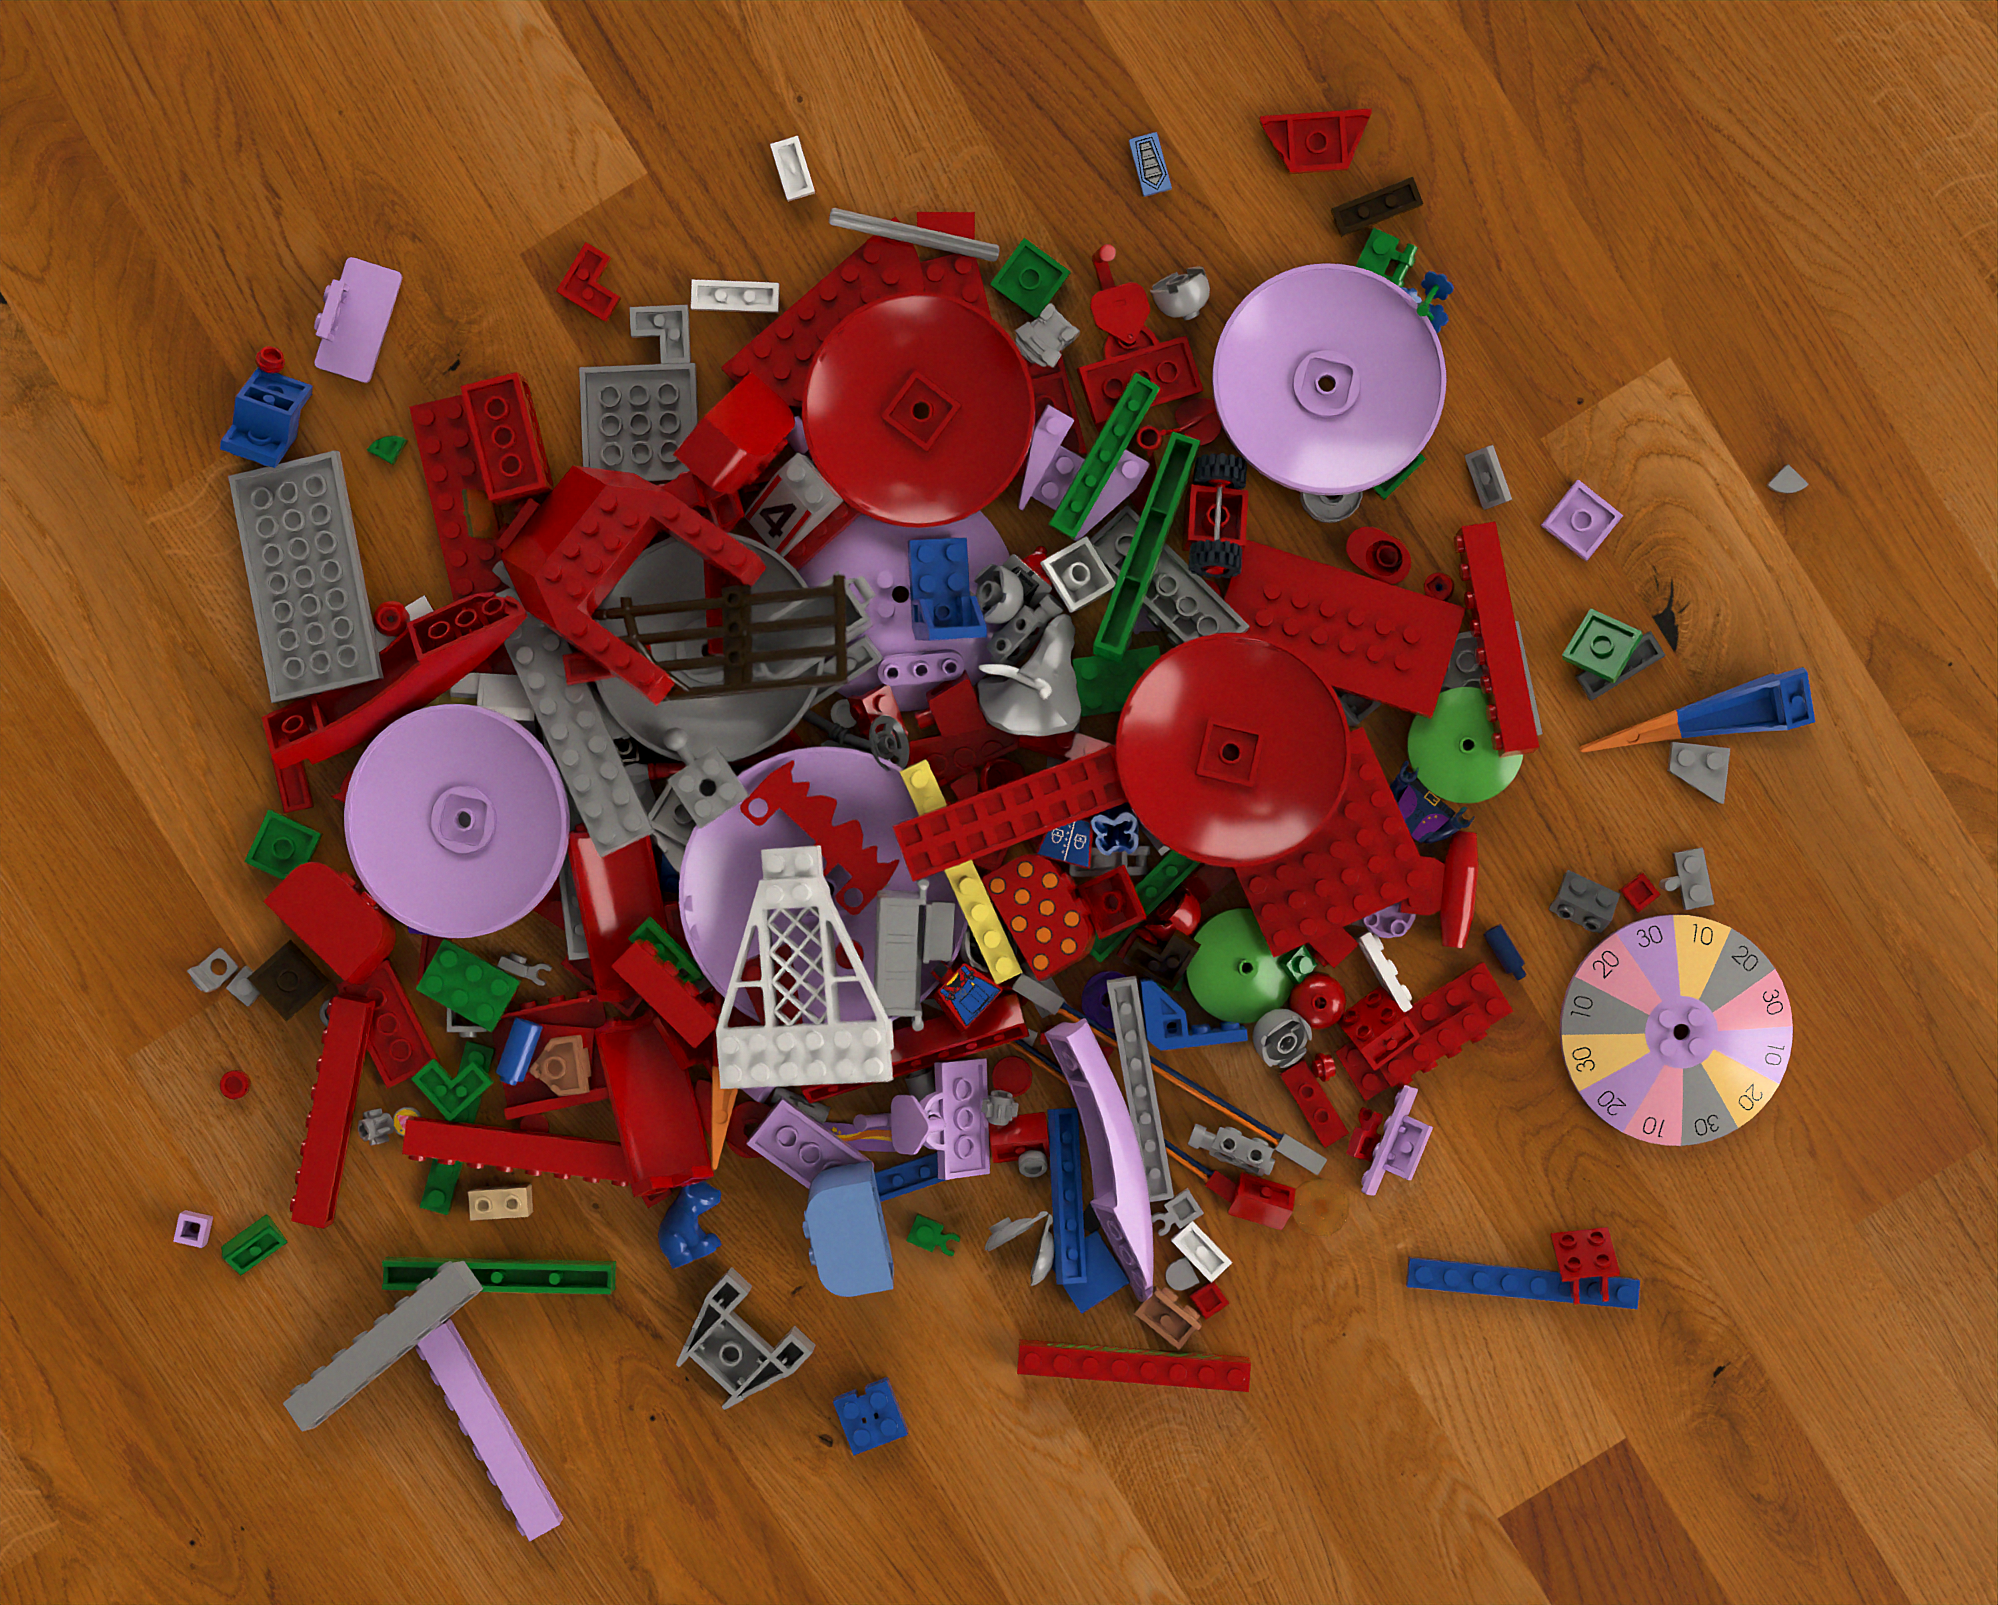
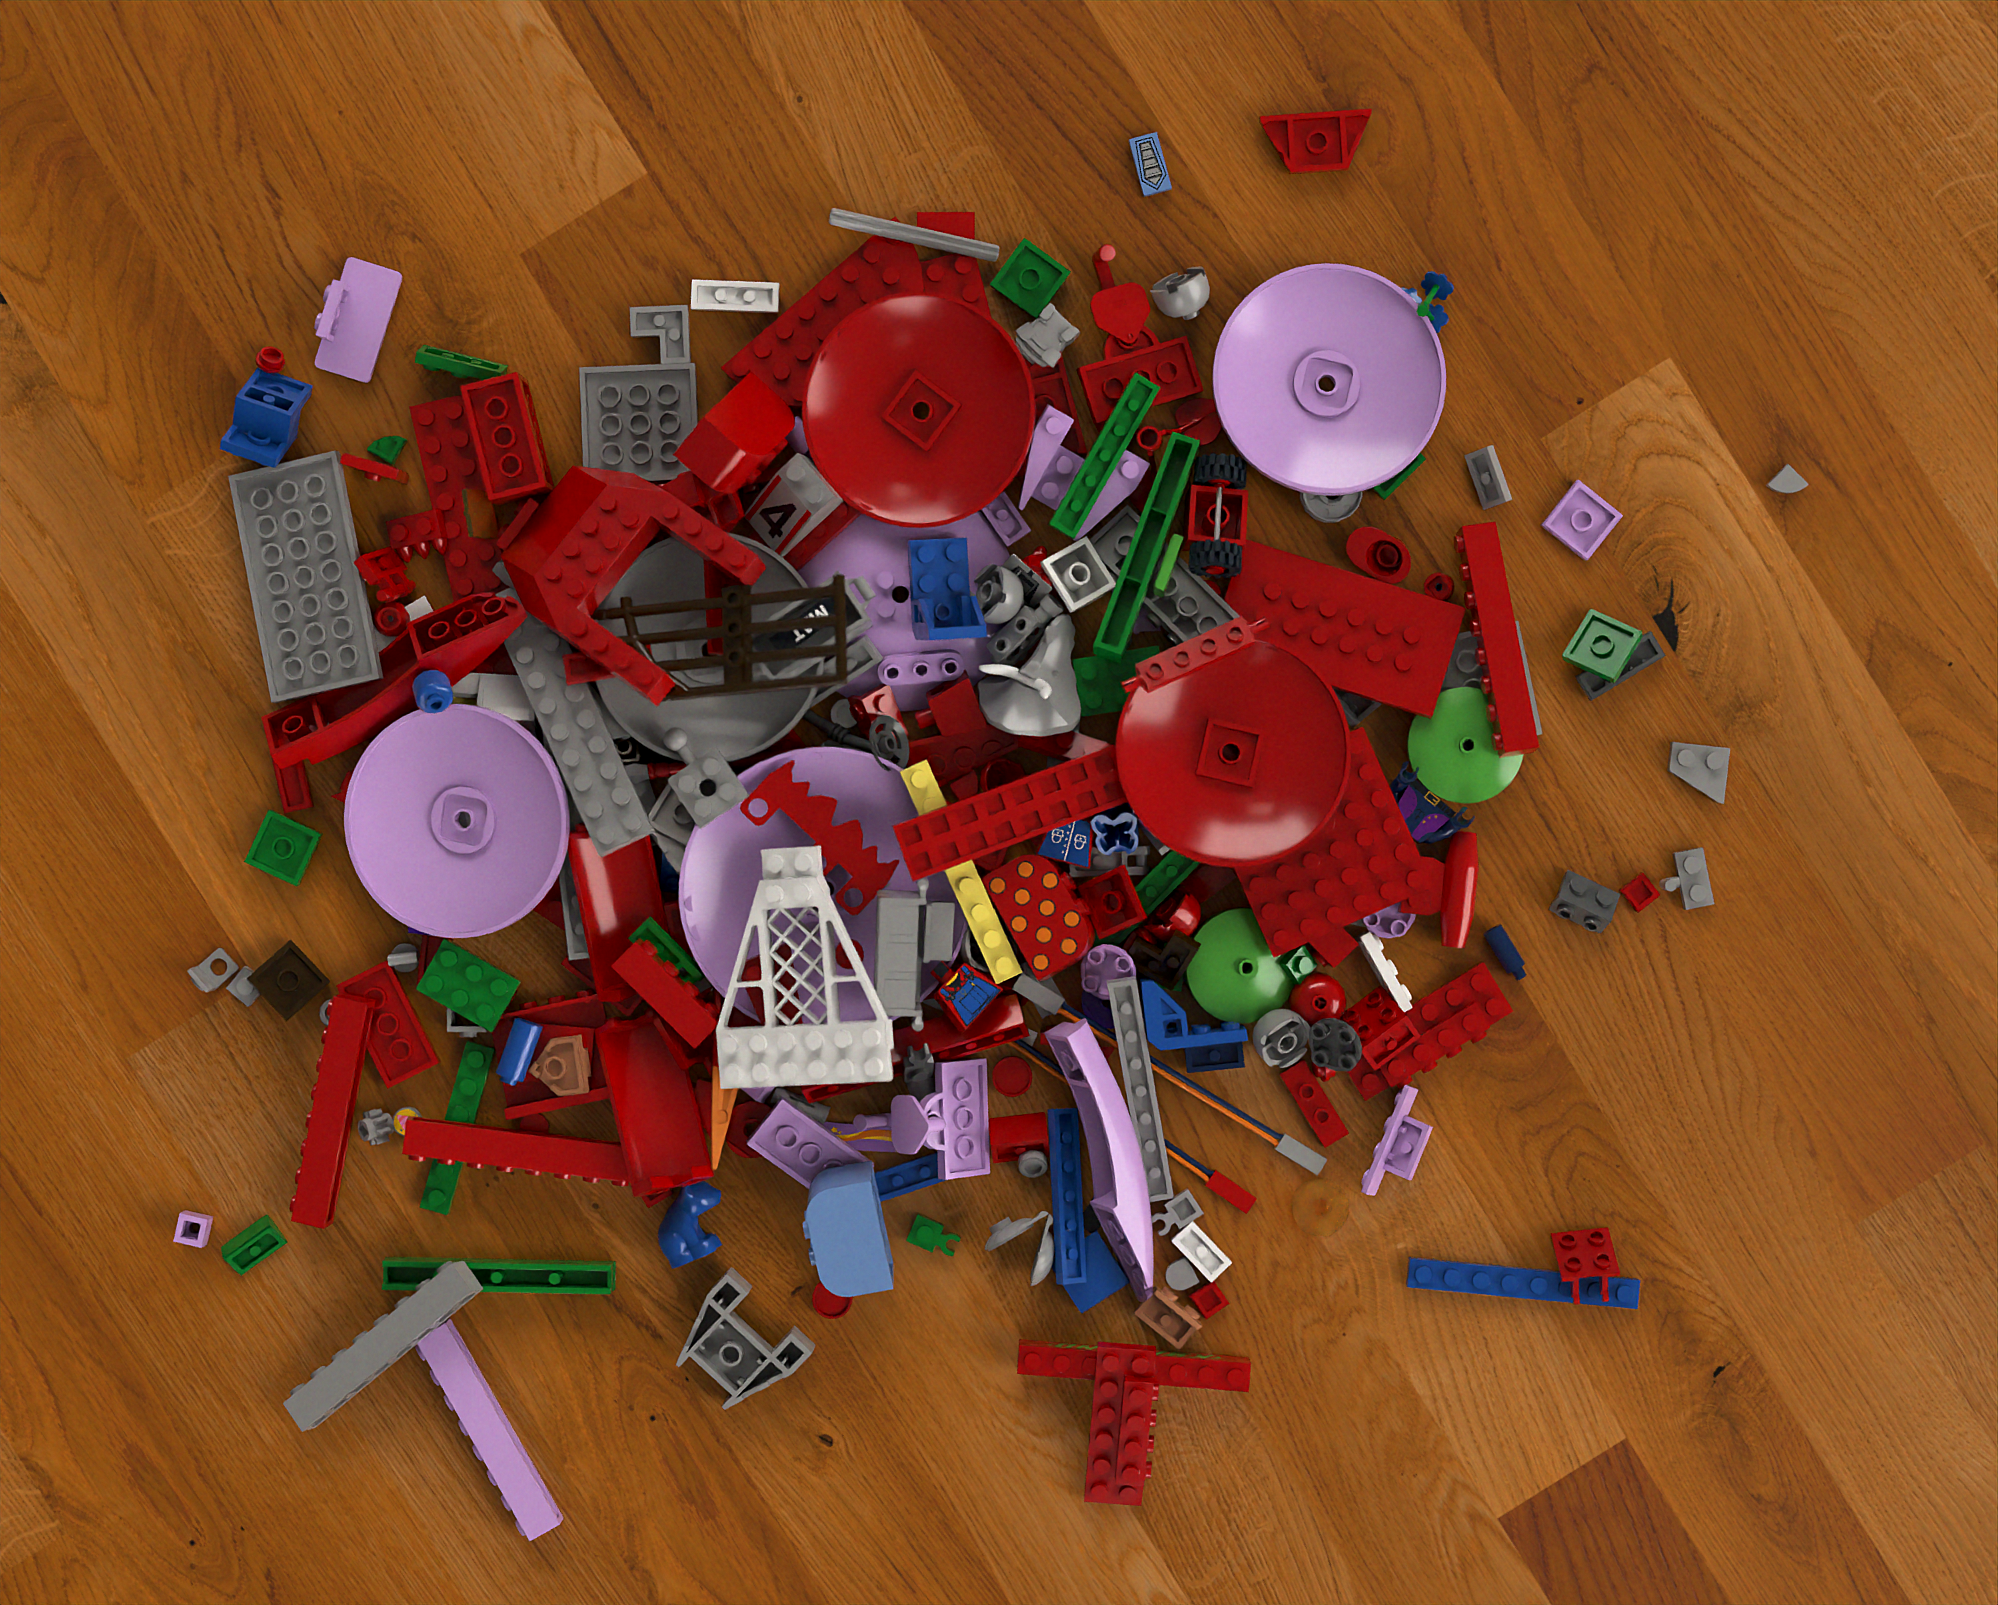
red tile [220,1070,251,1100] -> none
red brick [263,862,396,985] -> none
green plate [411,1059,494,1122] -> none
tan brick [468,1183,533,1221] -> none
light grey plate [497,952,552,986] -> none
red plate [556,242,621,323] -> none
white plate [770,136,815,202] -> none
blue piece [833,1377,908,1455] -> none
light grey gear [981,1090,1019,1125] -> none
light grey brick [1187,1124,1275,1176] -> none
red panel [1228,1172,1296,1230] -> none
dark brown plate [1331,177,1423,237] -> none
red plate [1346,1107,1383,1162] -> none
green plate [1356,228,1418,288] -> none
dish [1559,914,1793,1146] -> none
blue plate [1579,667,1815,753] -> none
none -> red plate [340,453,409,485]
none -> red plate [353,546,416,602]
none -> red plate [385,509,447,563]
none -> light grey plate [388,943,420,972]
none -> blue head [412,670,453,714]
none -> green plate [415,345,508,381]
none -> black sticker [769,597,849,650]
none -> red piece [812,1281,853,1319]
none -> dark grey plate [902,1043,934,1082]
none -> lavender plate [981,491,1031,548]
none -> lavender dish [1081,944,1136,1000]
none -> red plate [1084,1341,1159,1506]
none -> red plate [1121,616,1270,693]
none -> bright green tile [1153,534,1184,598]
none -> dark blue plate [1184,1041,1245,1073]
none -> dark grey dish [1308,1018,1362,1071]

